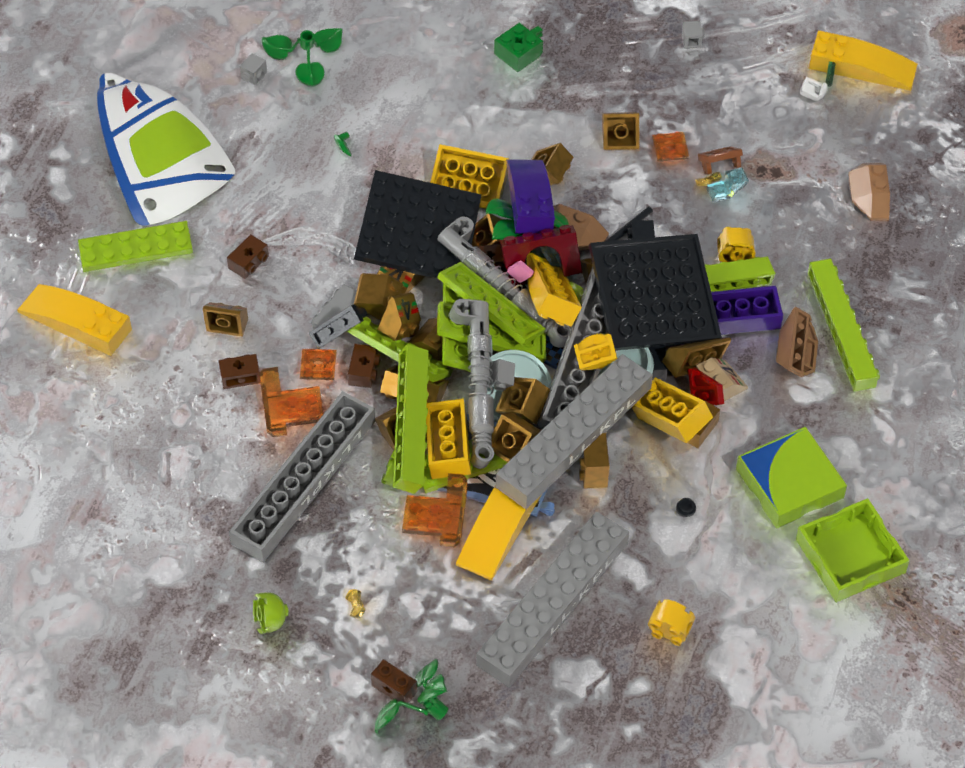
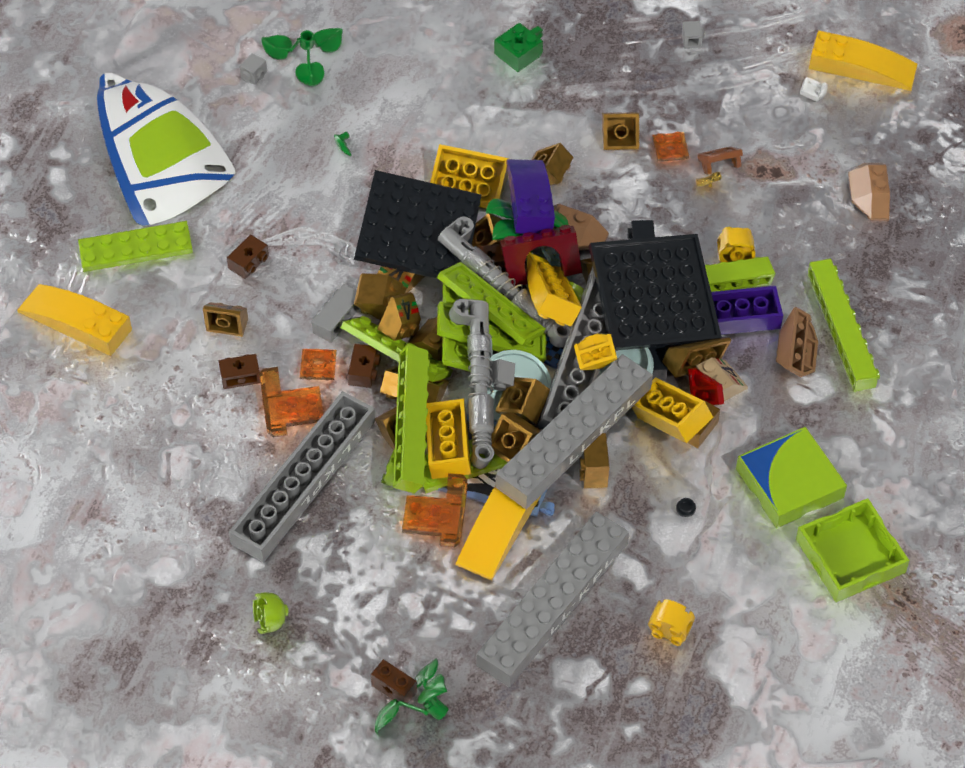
piece [309,304,367,349] -> none
clear yellow piece [346,589,366,618] -> none
bright pink tile [507,260,534,283] -> none
black bar [606,206,653,241] -> none
clear light blue slope [707,168,749,203] -> none
clear green tile [825,62,836,87] -> none

